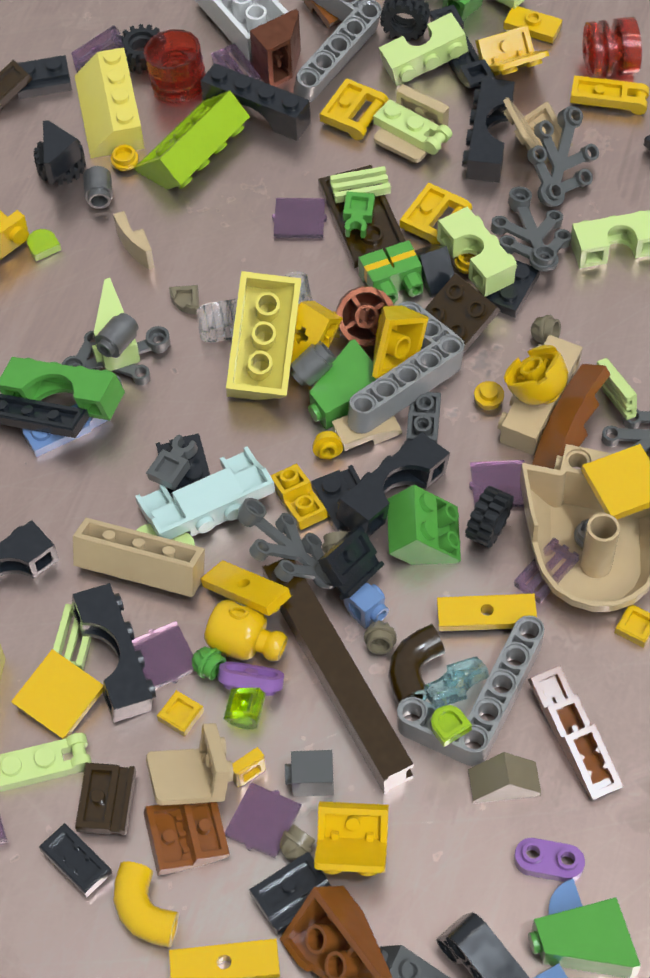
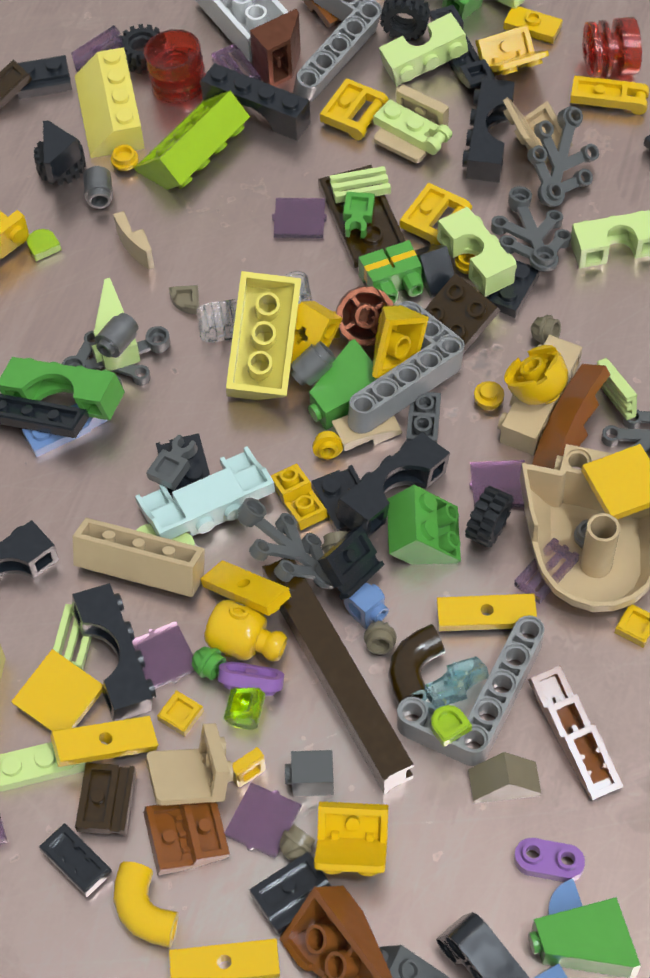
none -> yellow tile [50,716,159,767]

